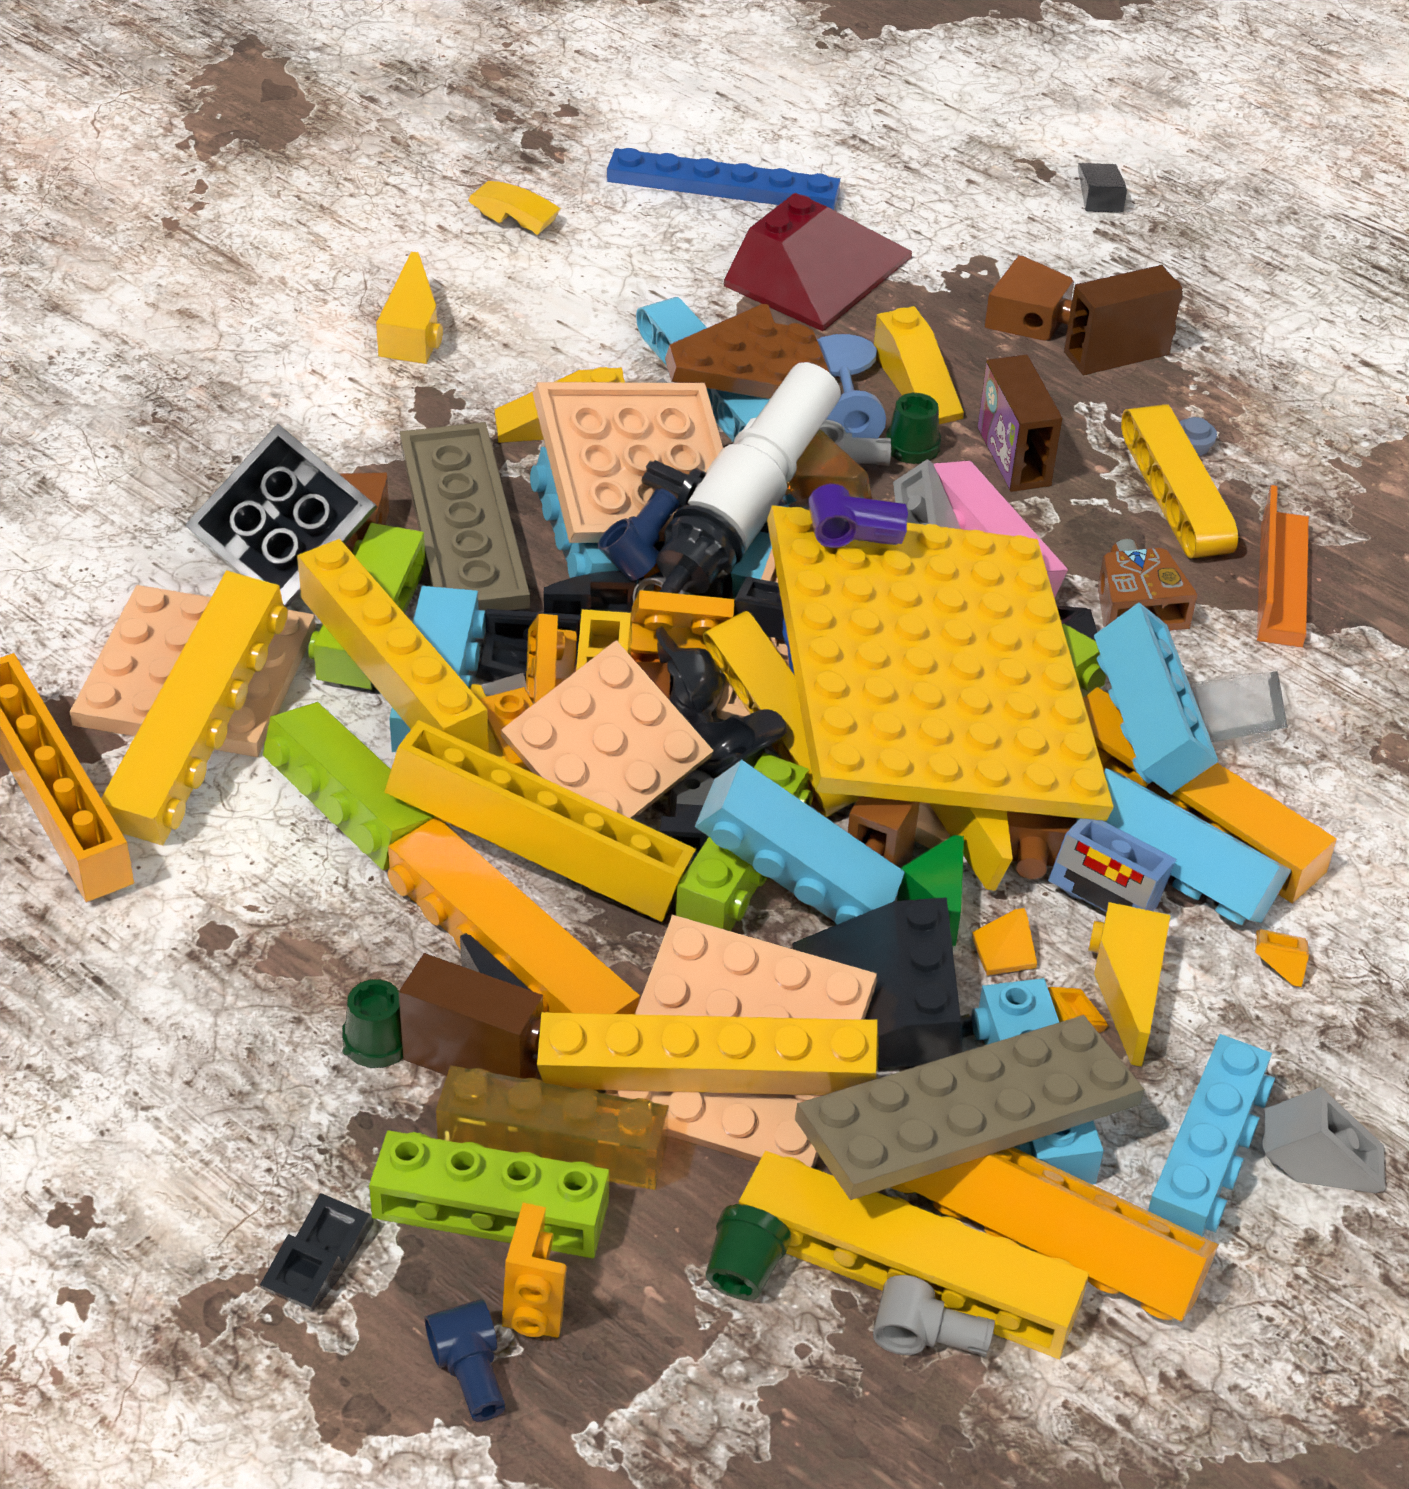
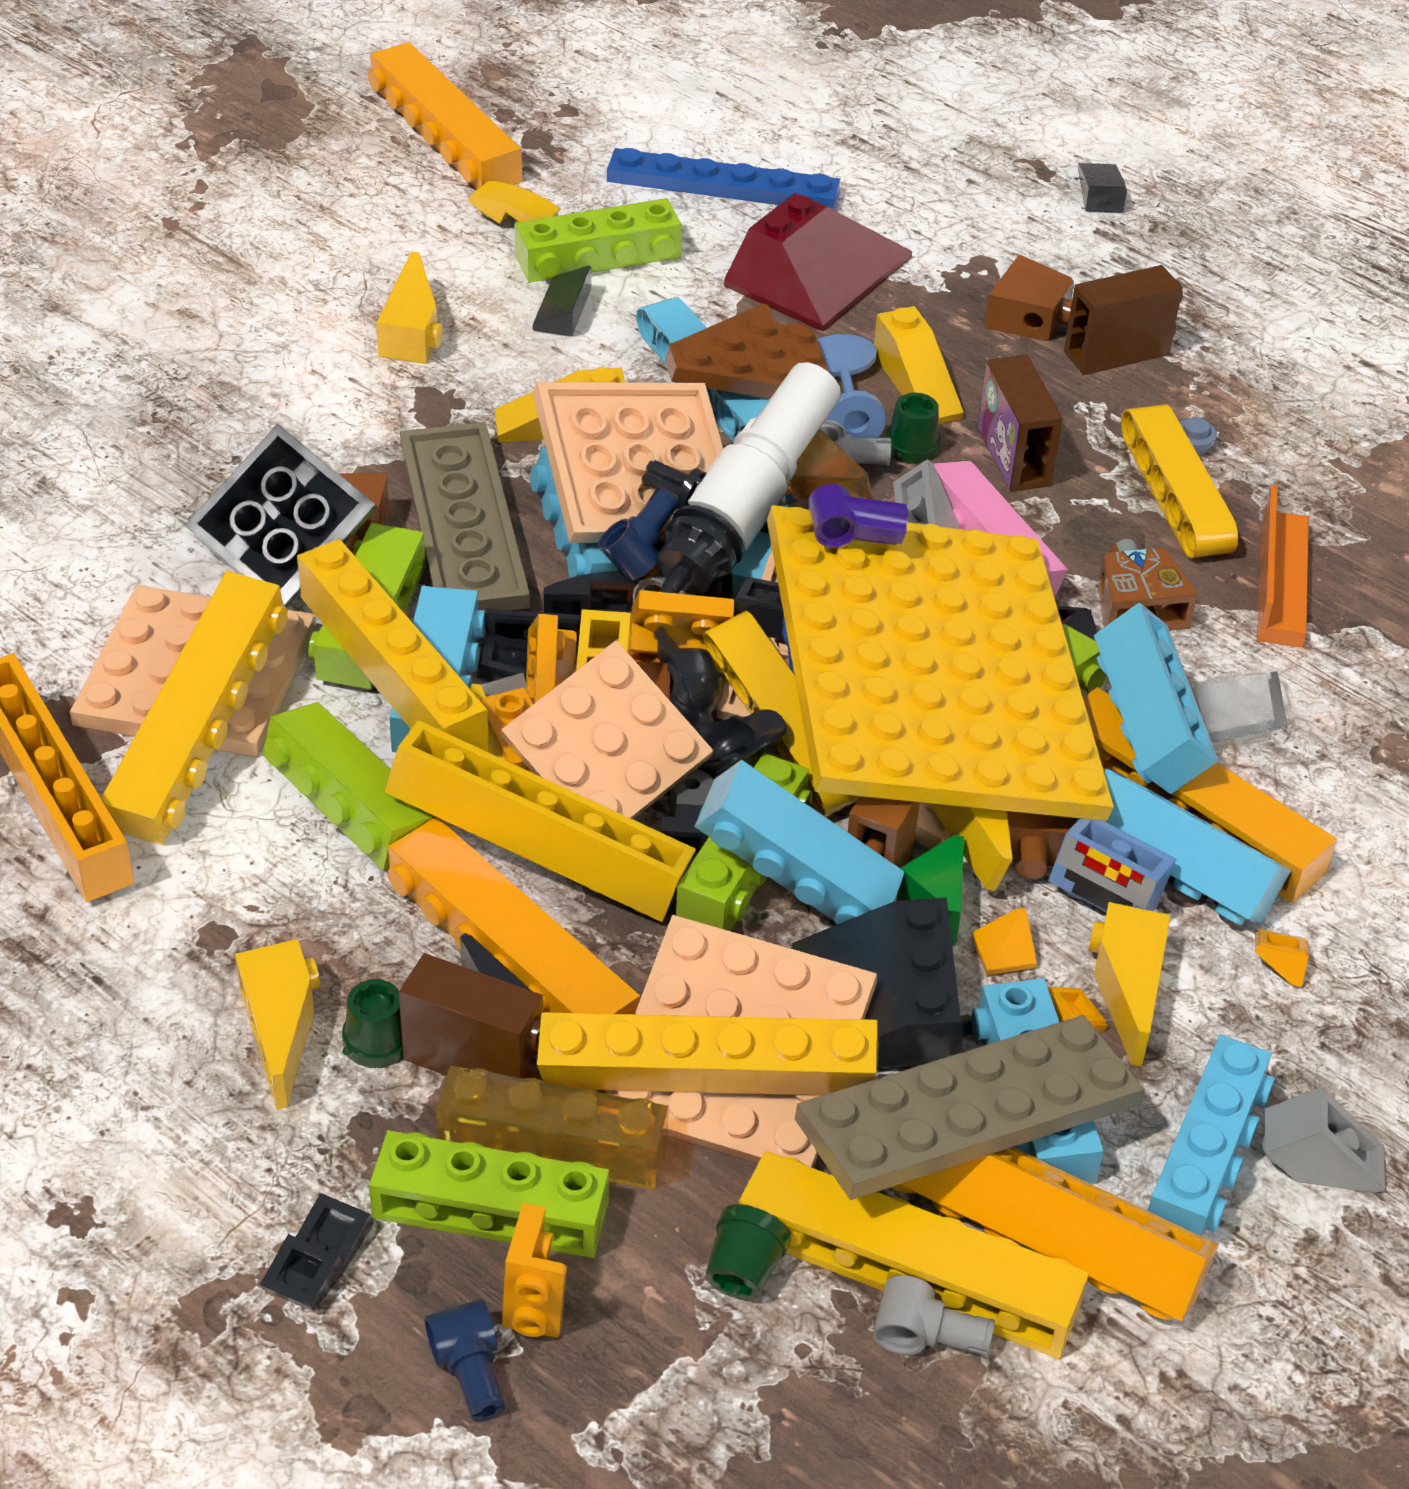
none -> yellow slope [235,939,321,1110]
none -> light orange brick [368,42,522,190]
none -> lime brick [515,198,682,283]
none -> black slope [532,266,592,336]

